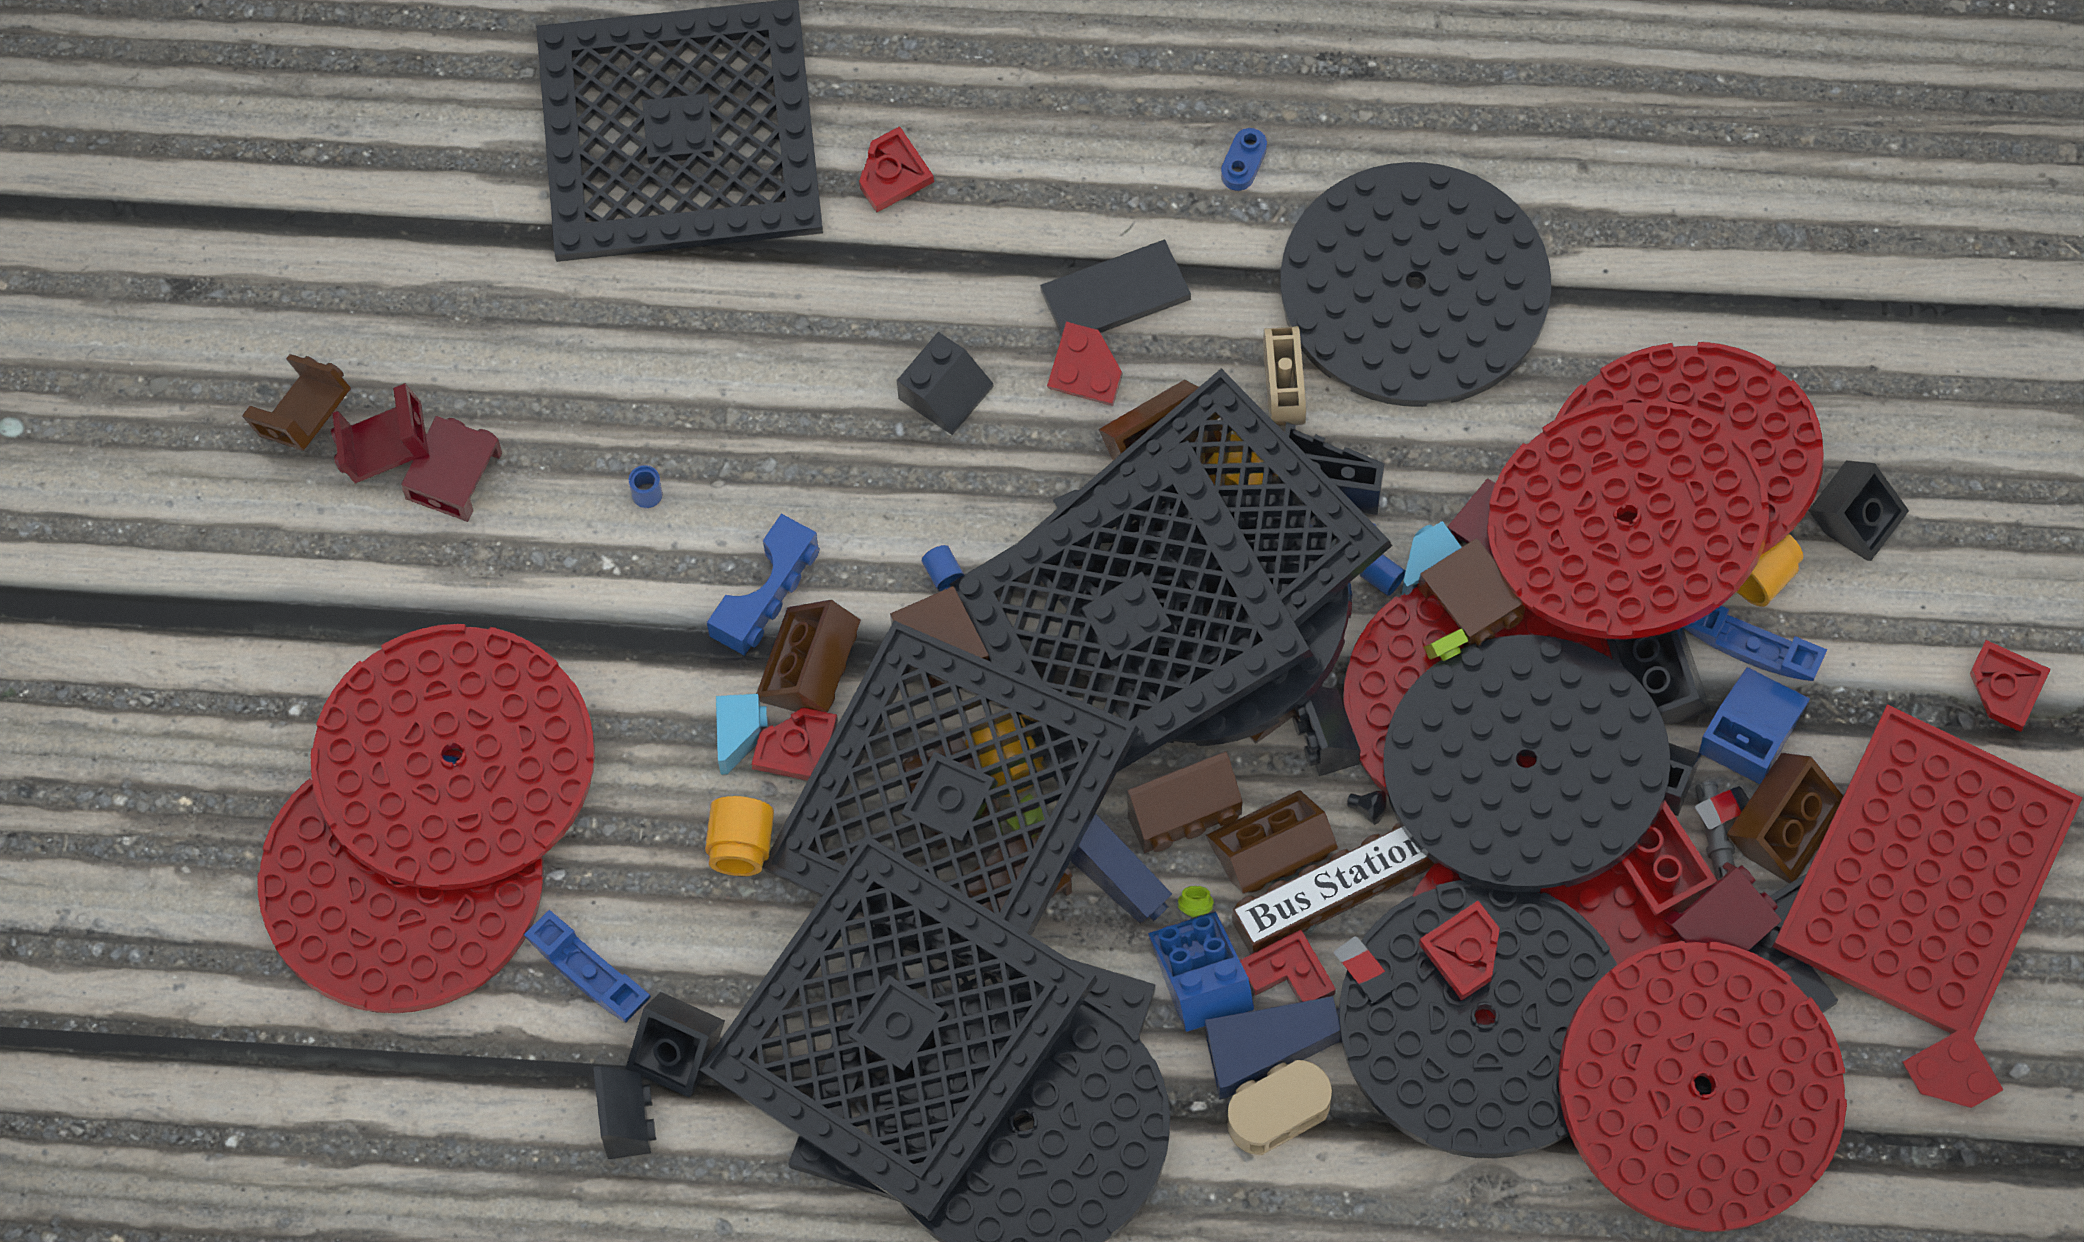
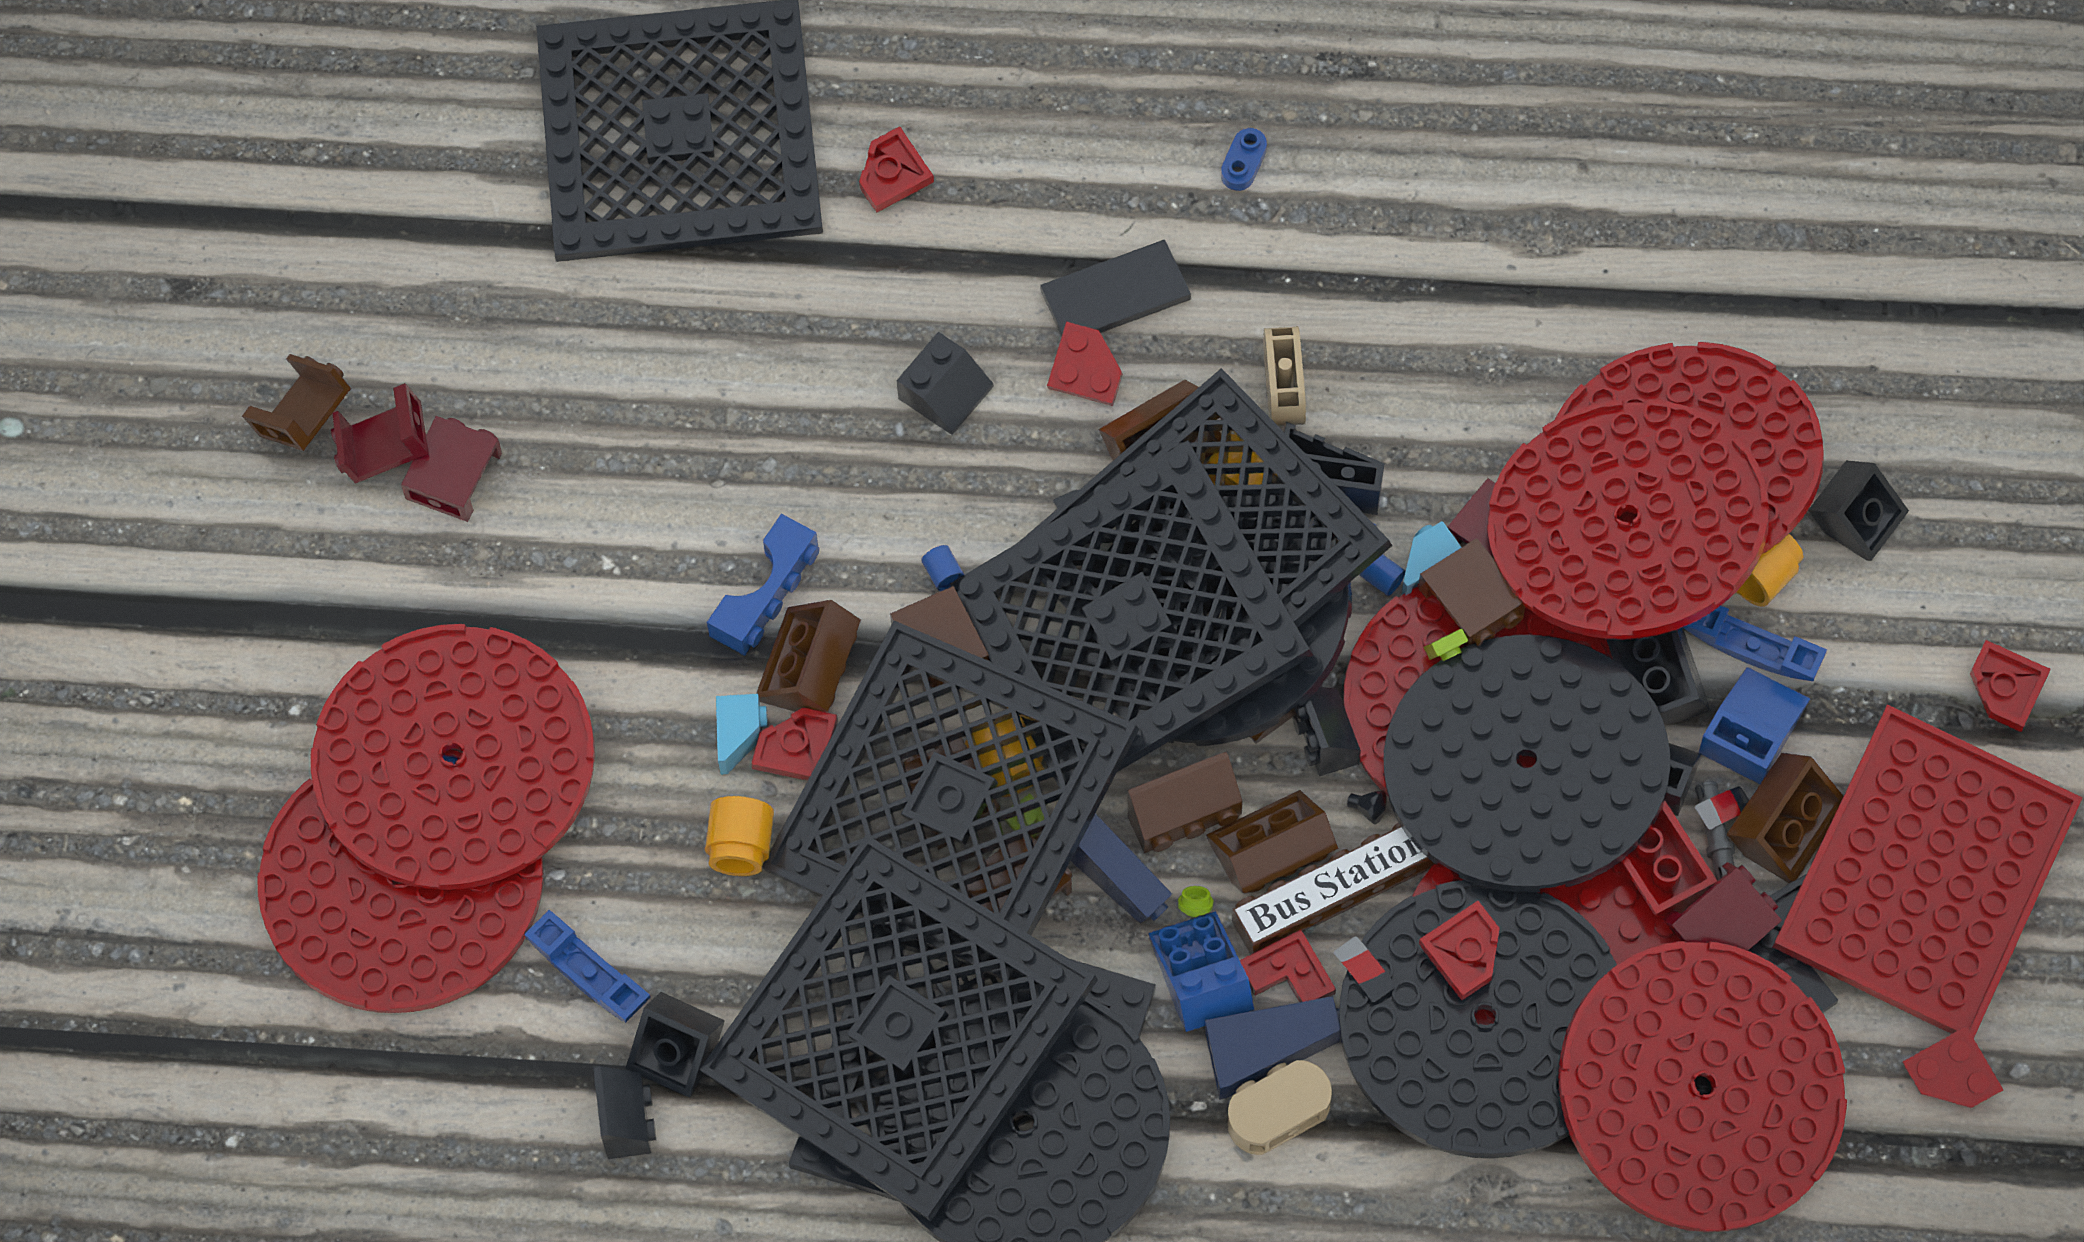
blue beam [629,465,663,508] -> none
black plate [1280,162,1551,407] -> none

